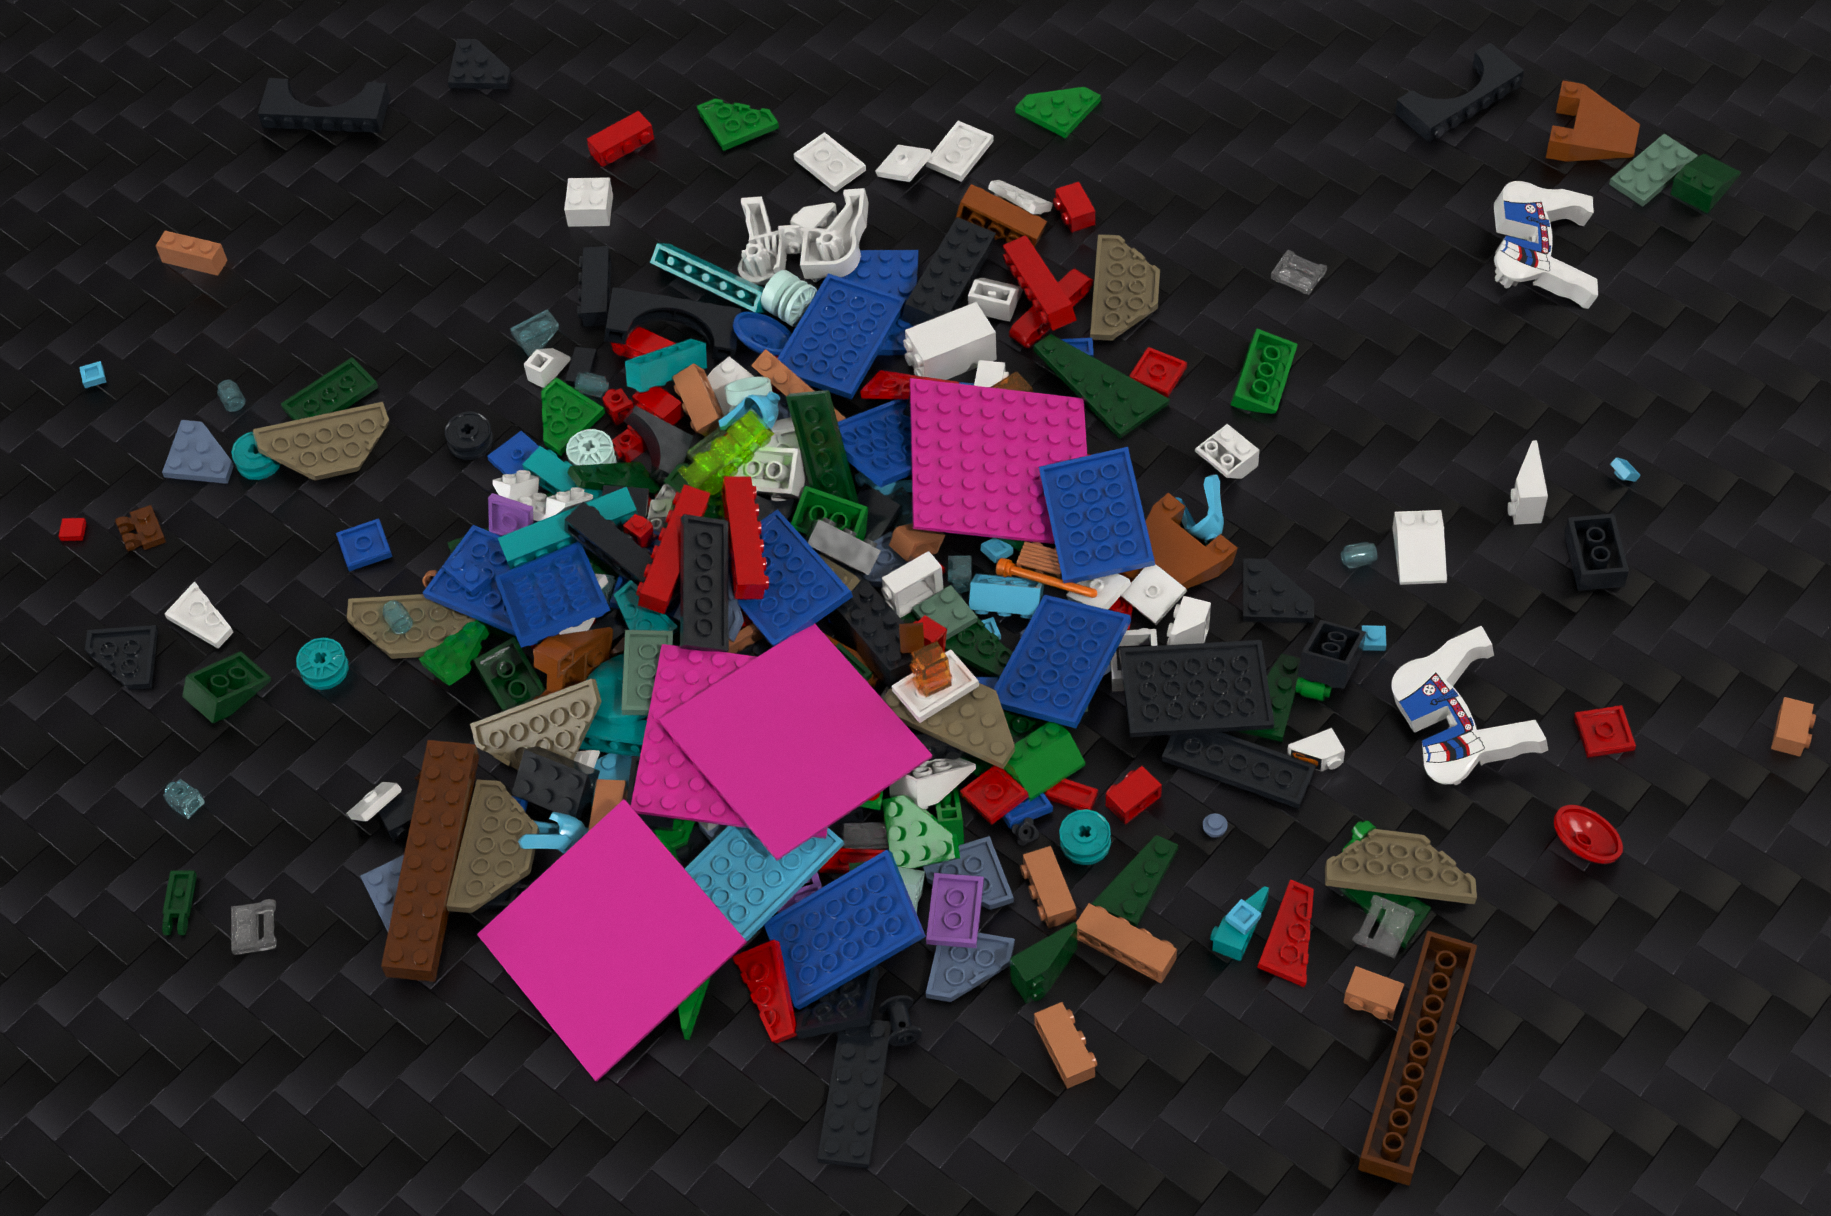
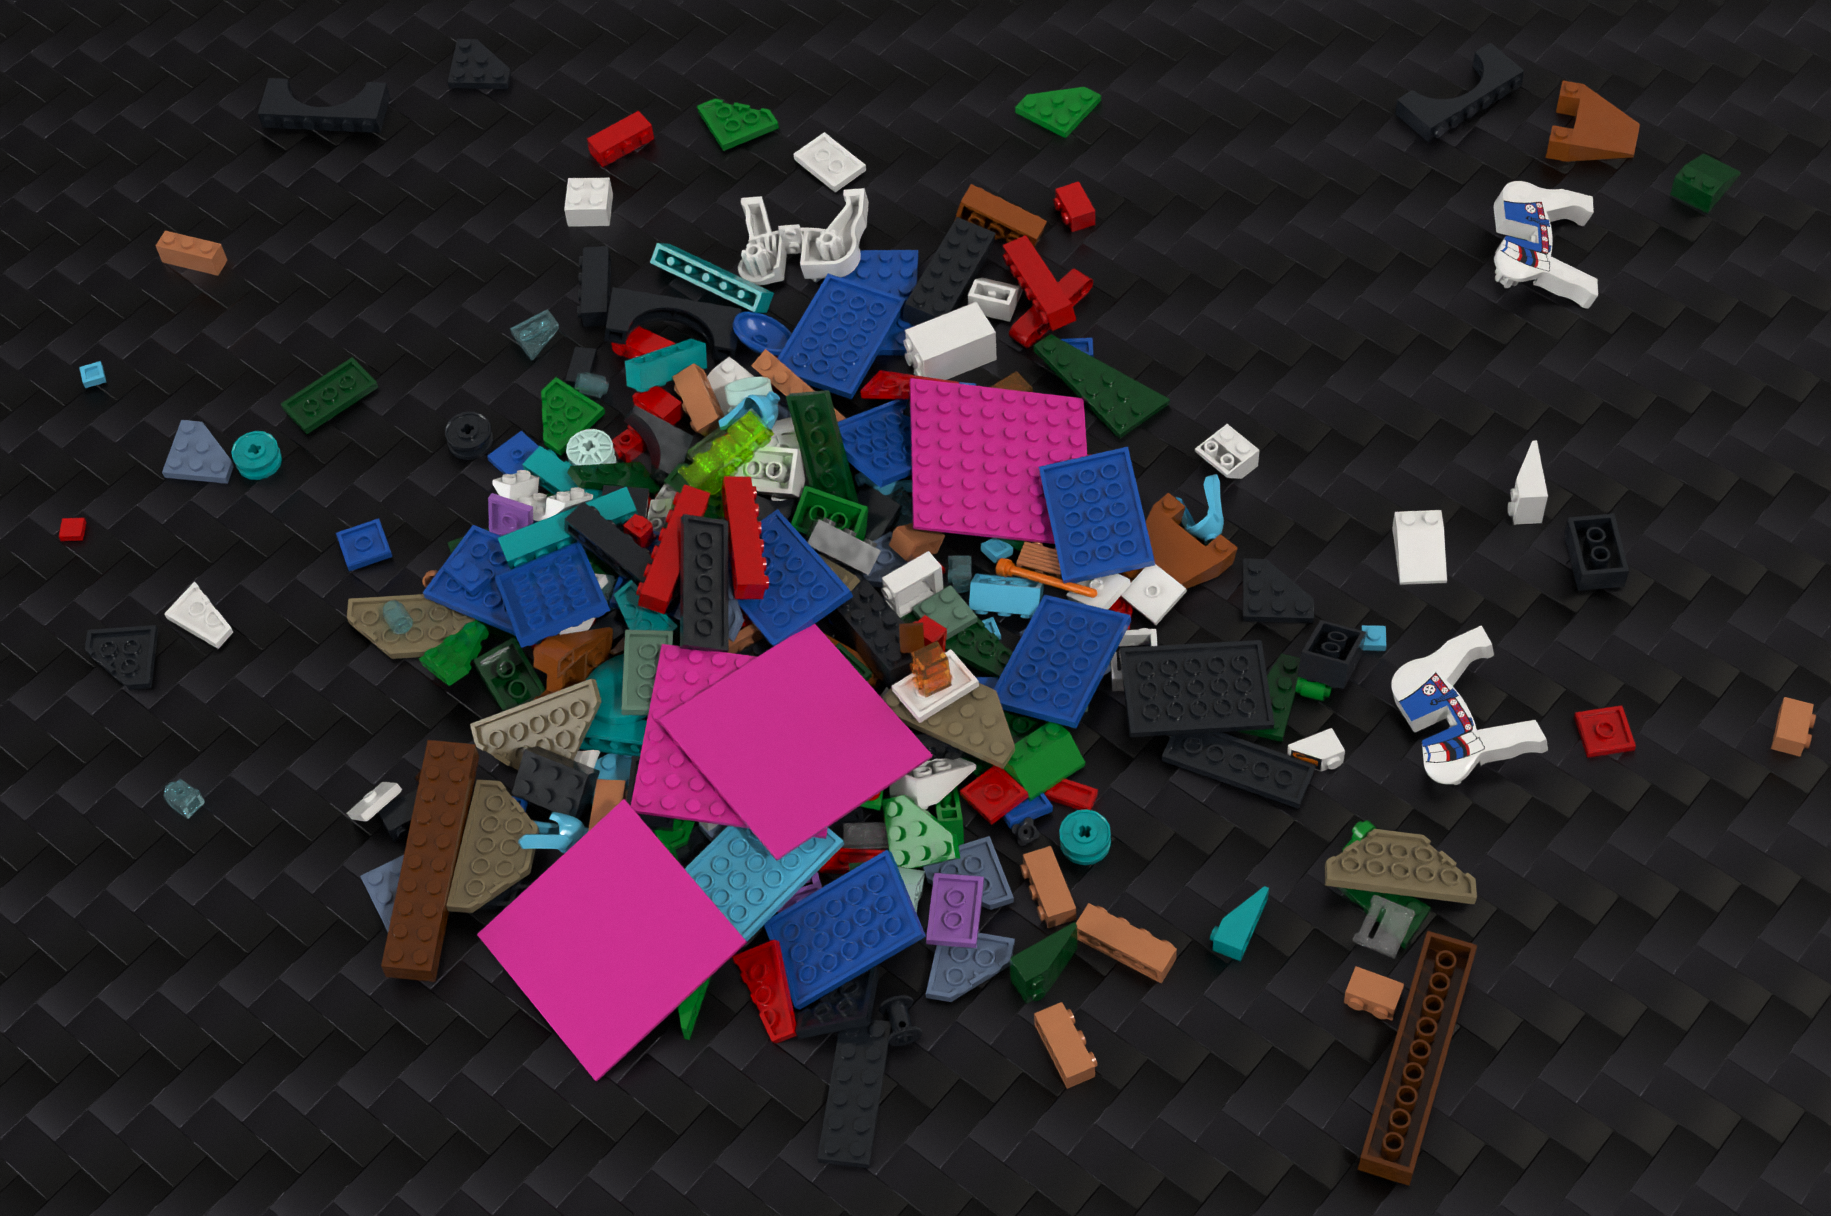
reddish brown plate [115,505,166,551] -> none
dark green hinge [162,870,197,935] -> none
dark green slope [182,651,271,723] -> none
clear light blue brick [217,380,246,412] -> none
clear plate [231,899,276,955] -> none
dark tan plate [253,402,389,481] -> none
teal wheel [296,638,349,690] -> none
white slope [524,348,571,388] -> none
red brick [602,388,634,426] -> none
light aqua wheel [761,270,817,327] -> none
white slope [791,202,837,229] -> none
white plate [875,145,932,182] -> none
white plate [926,121,994,182] -> none
white slope [974,360,1009,389] -> none
white wing [988,180,1053,214] -> none
dark tan plate [1090,235,1160,340] -> none
dark green wing [1091,835,1178,927] -> none
red brick [1106,766,1162,824] -> none
red tile [1129,347,1187,398] -> none
white slope [1167,596,1211,645] -> none
sand blue plate [1203,813,1228,838] -> none
medium azure plate [1225,899,1261,935] -> none
green slope [1230,329,1298,414] -> none
red wing [1257,879,1314,987] -> none
clear plate [1271,250,1327,295] -> none
clear light blue brick [1341,542,1377,569] -> none
red dish [1554,805,1623,864] -> none
sand green plate [1609,134,1698,206] -> none
medium azure plate [1610,458,1641,482] -> none

